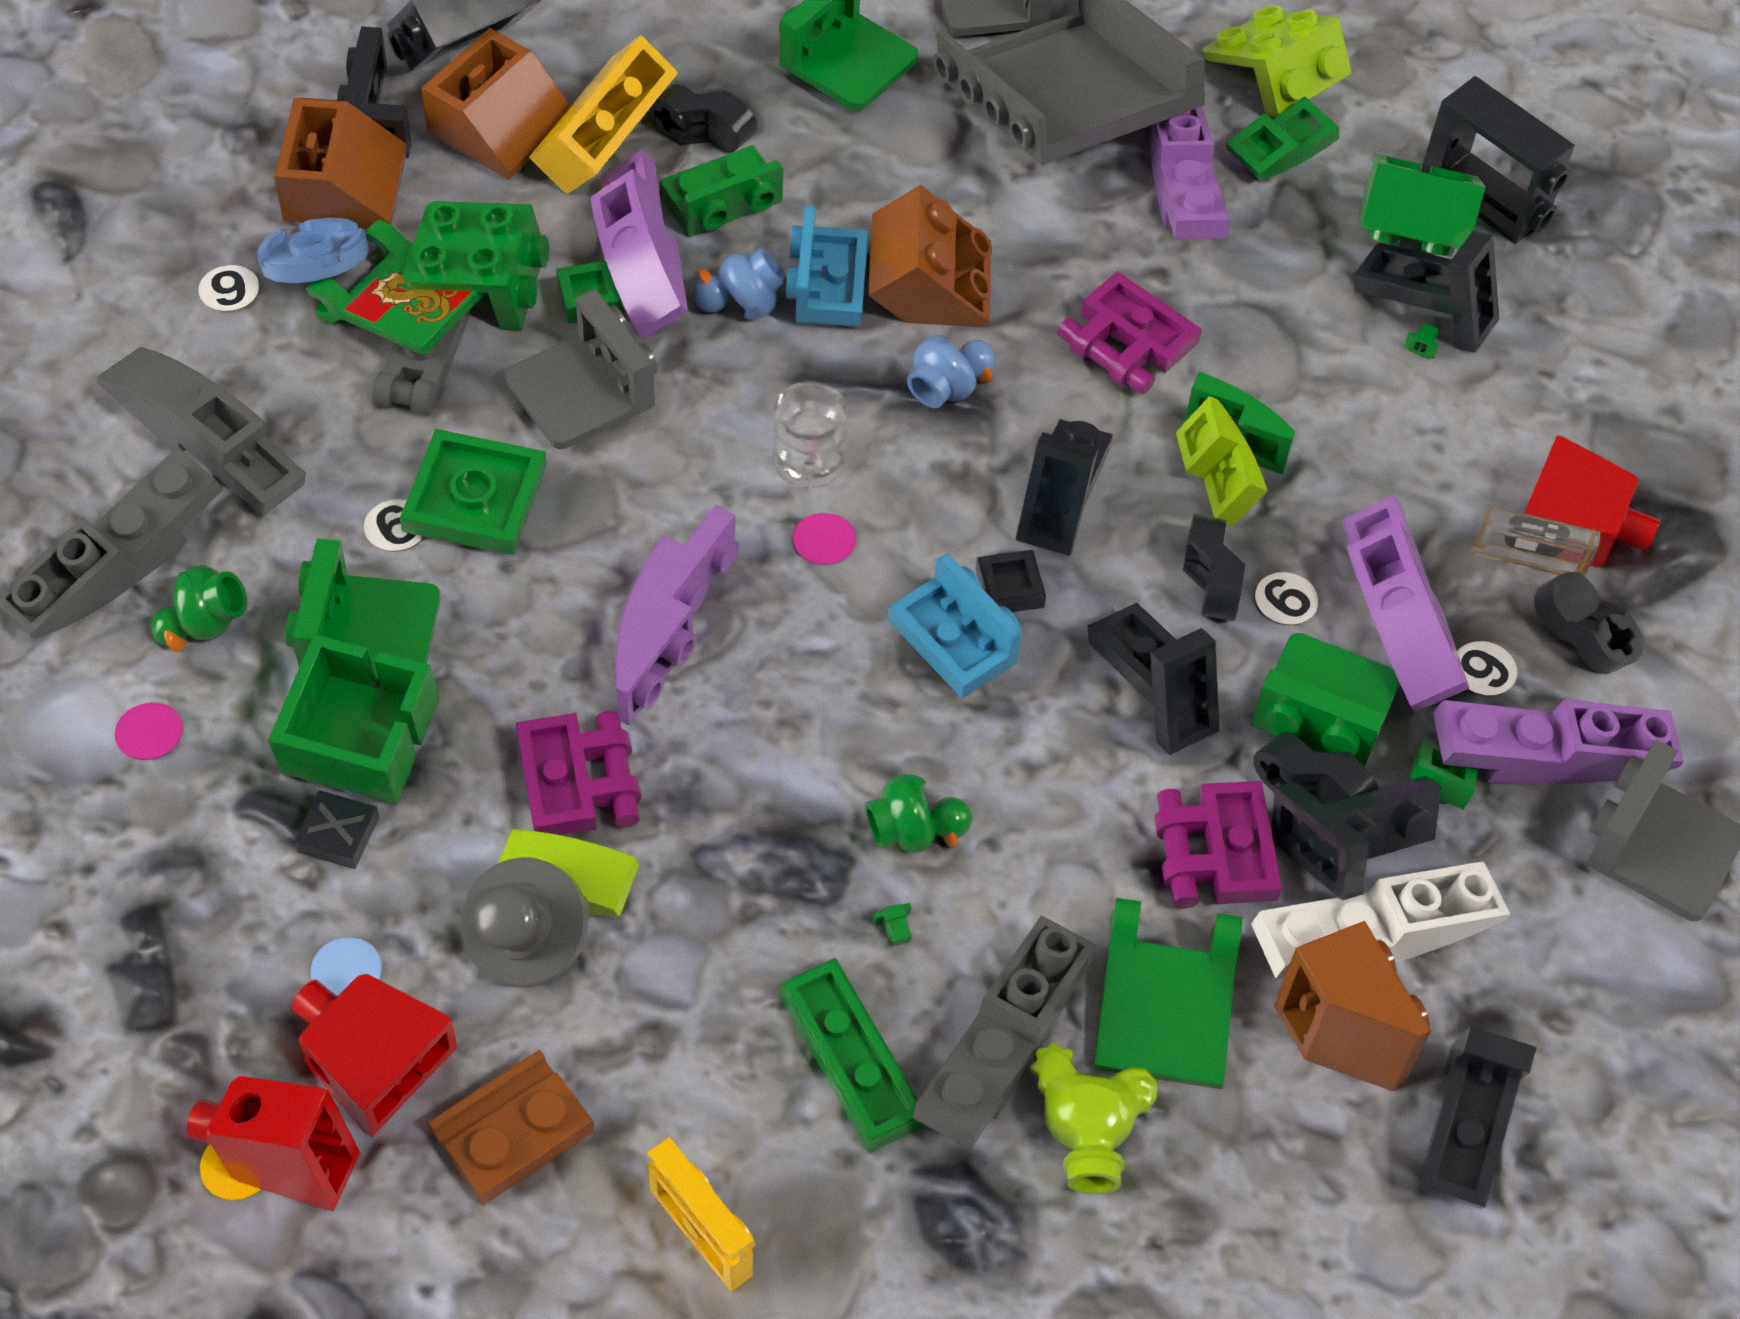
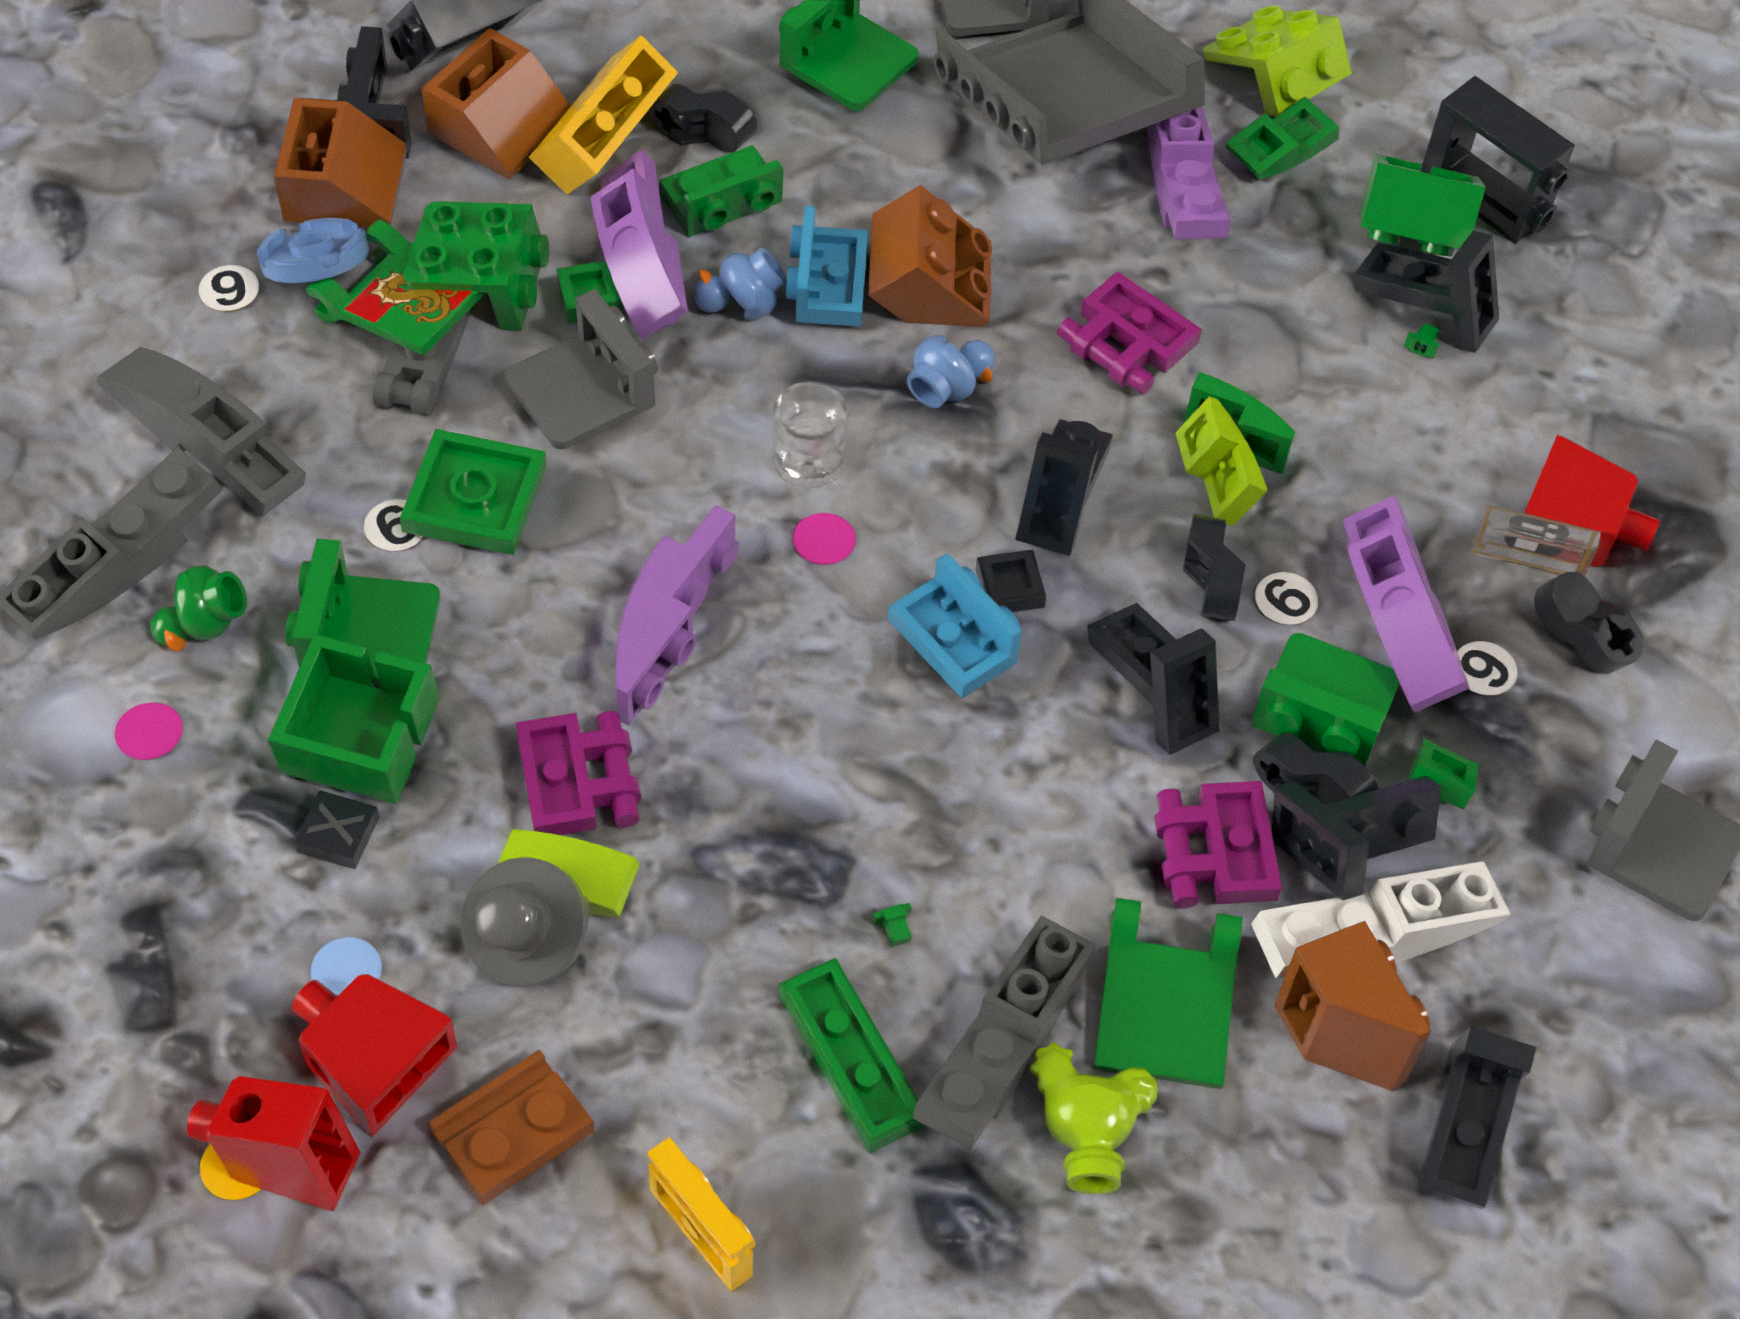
green animal [865,774,973,853] -> none
medium lavender slope [1433,699,1684,785] -> none

